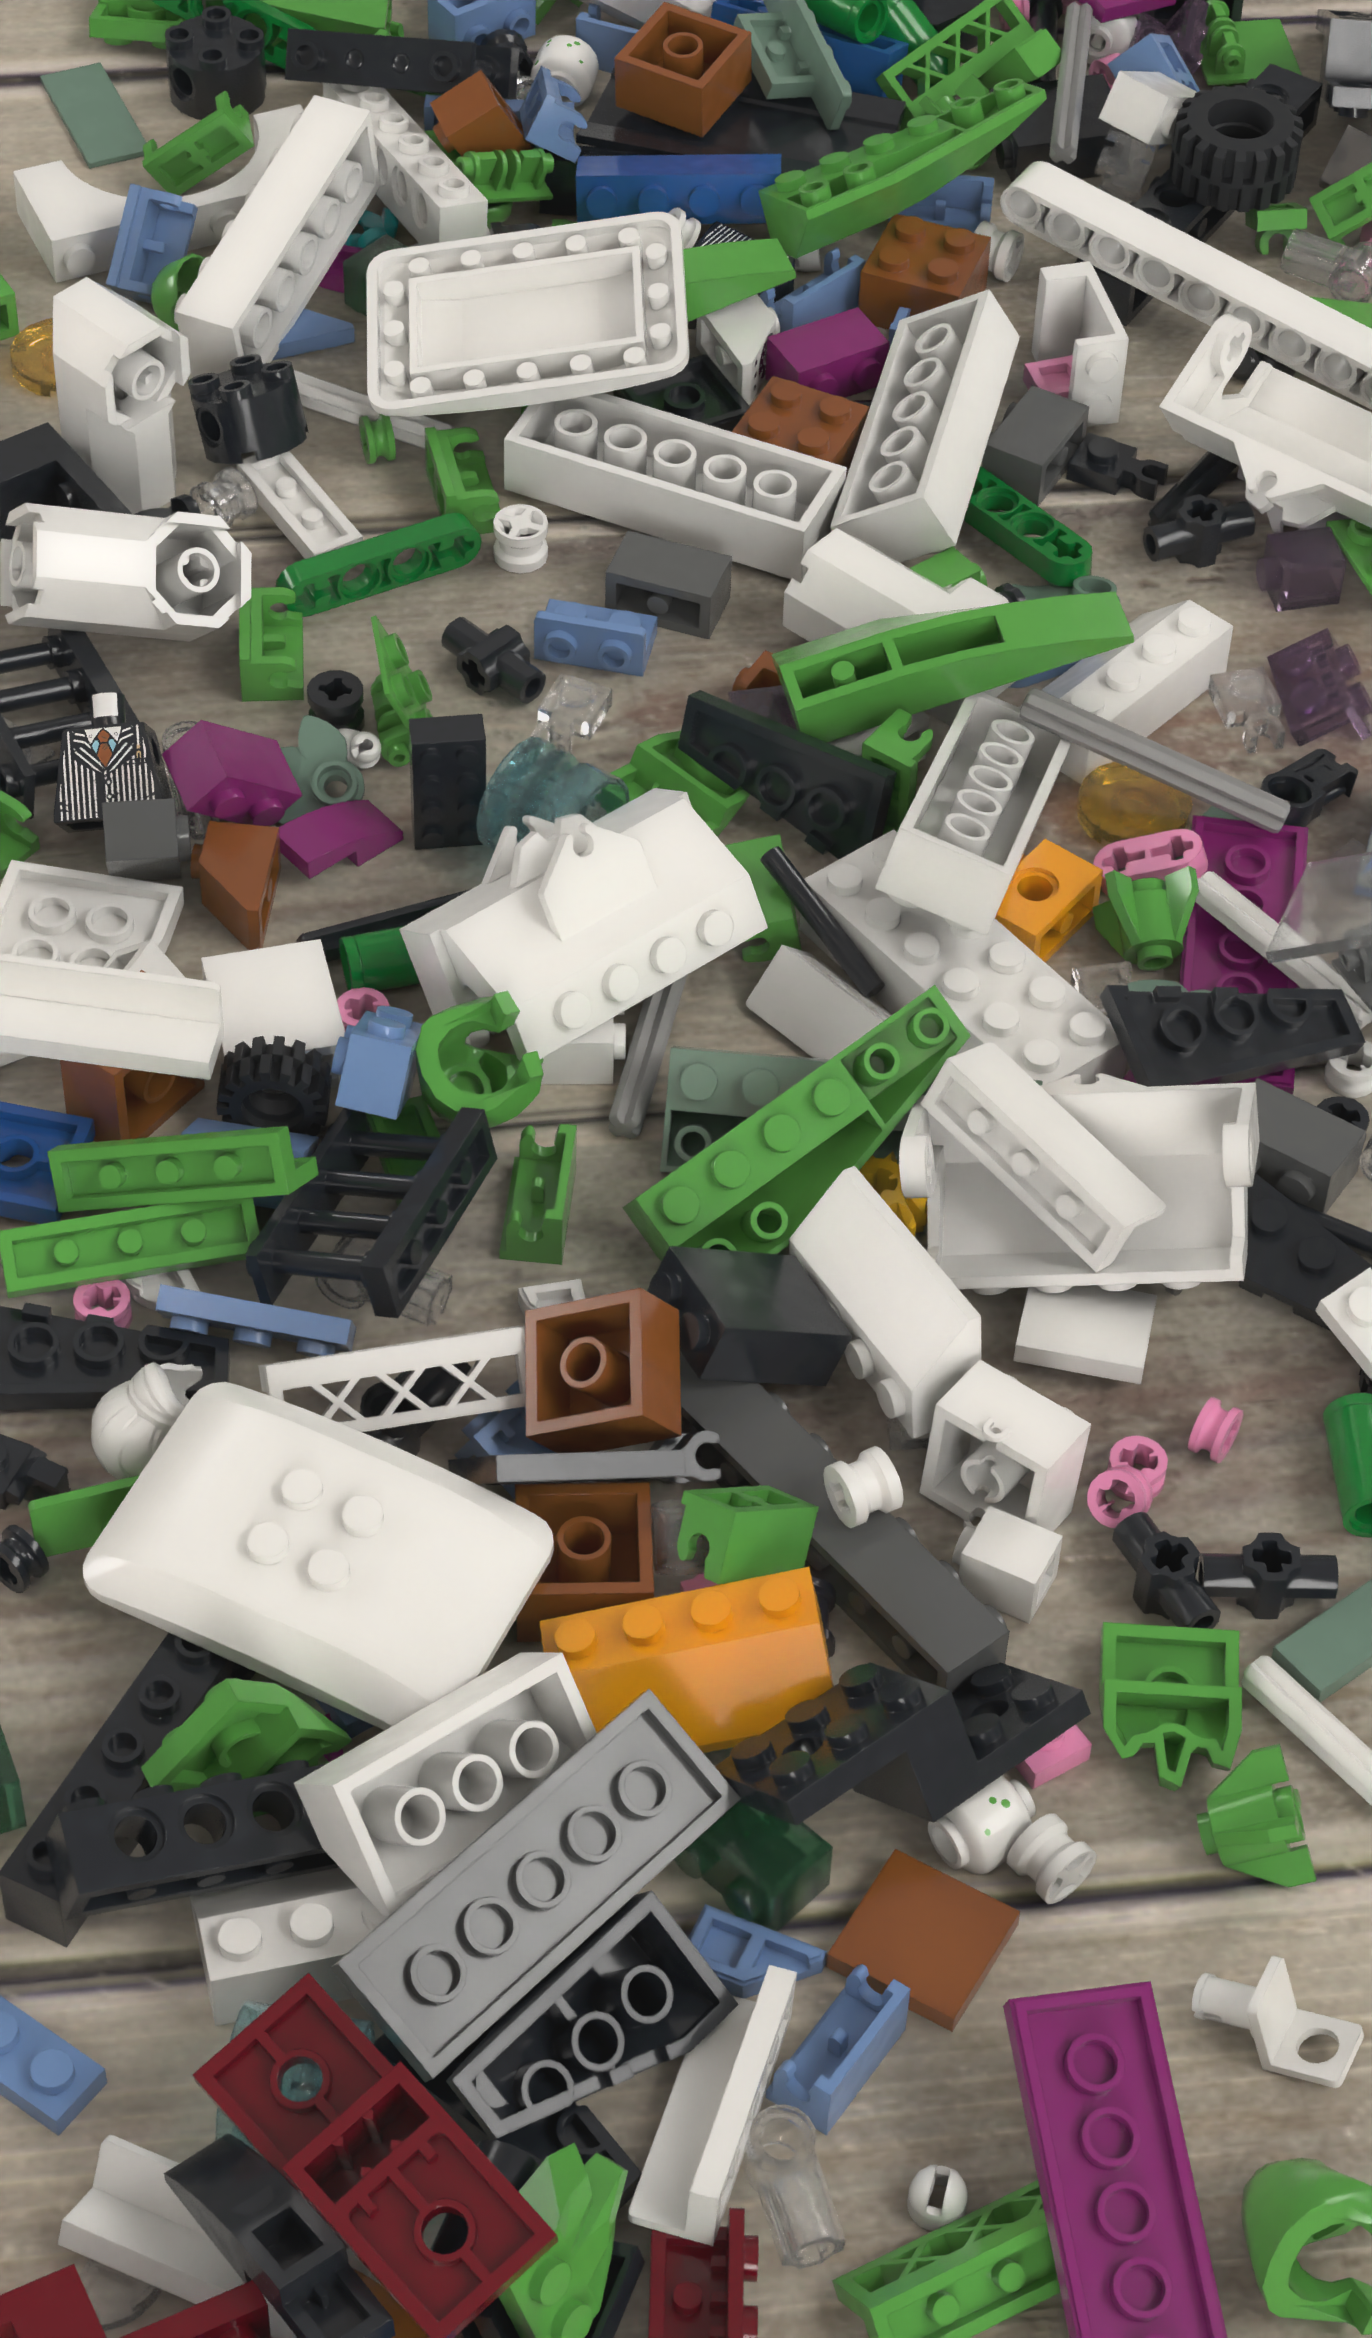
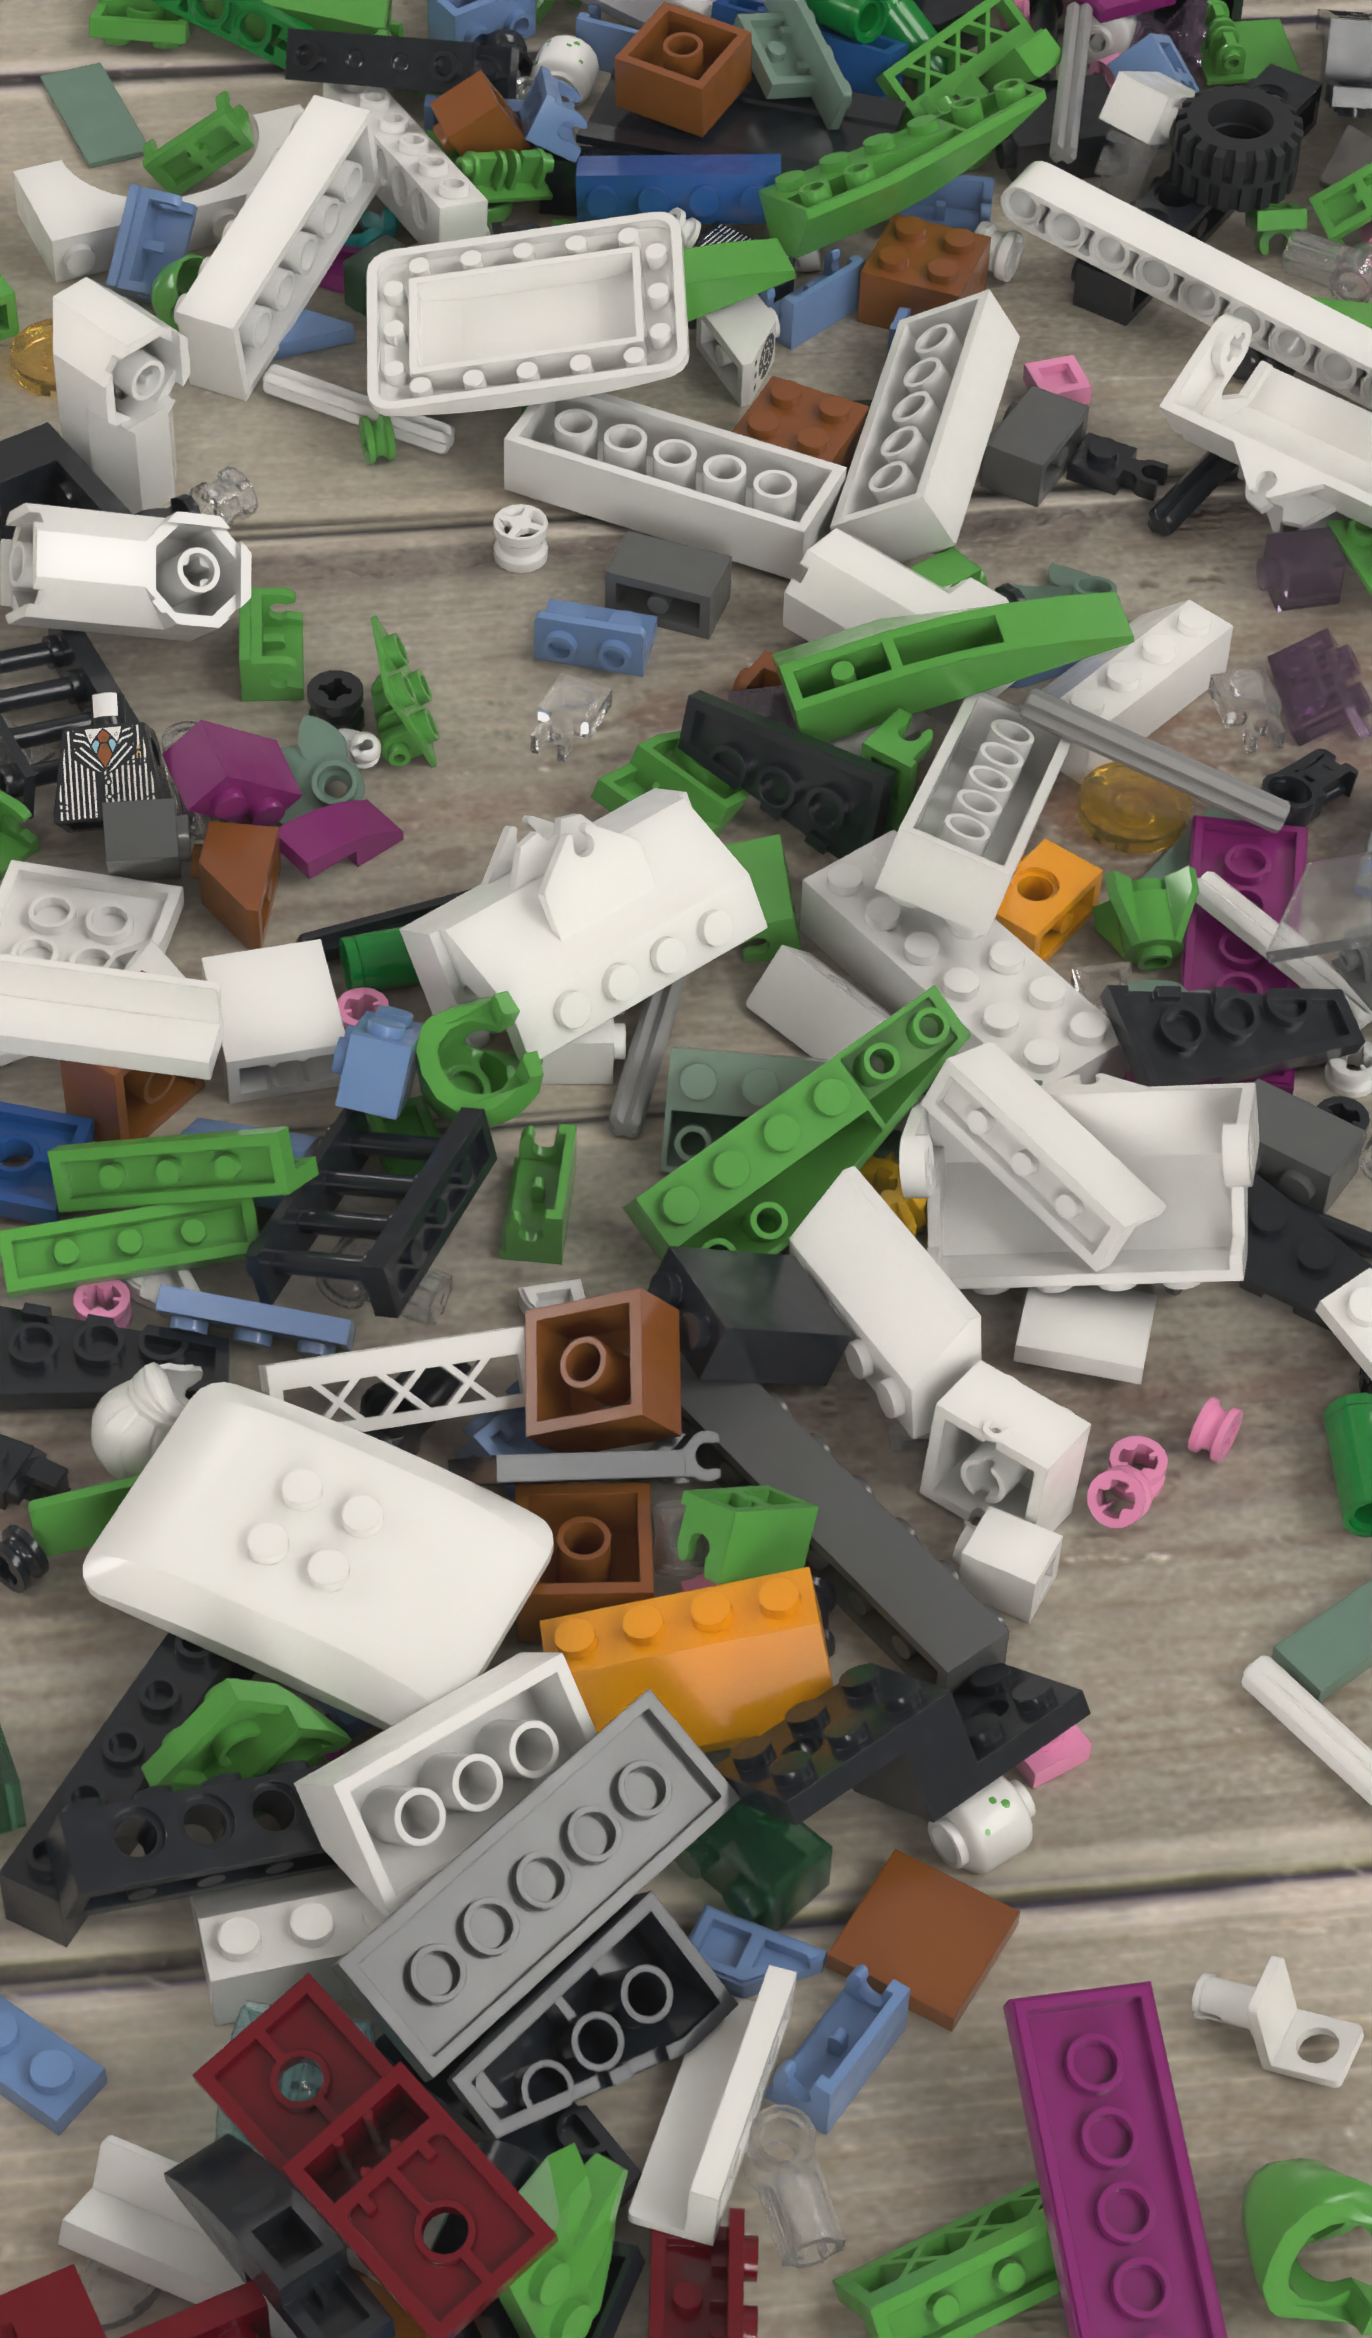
black brick [165,6,267,120] -> none
black brick [188,354,309,465] -> none
black tyre [216,1036,332,1136] -> none
white plate [236,451,363,559] -> none
green beam [275,512,482,617] -> none
black piece [409,714,487,850] -> none
bright green hinge [425,427,500,534] -> none
black axle [441,617,546,704] -> none
clear light blue wheel [476,737,629,851] -> none
black tile [613,354,750,432] -> none
black bar [760,846,885,998] -> none
magenta brick [765,307,890,398] -> none
white wheel [823,1446,904,1528] -> none
white hinge [907,2164,968,2231] -> none
green beam [964,466,1093,587] -> none
white wheel [1006,1813,1097,1904] -> none
white panel [1031,261,1129,427] -> none
bright pink beam [1093,829,1208,896] -> none
bright green plate [1099,1622,1242,1792] -> none
black axle [1112,1512,1221,1629] -> none
black axle [1143,494,1256,568] -> none
bright green brick [1197,1744,1317,1887] -> none
black axle [1198,1532,1339,1620] -> none

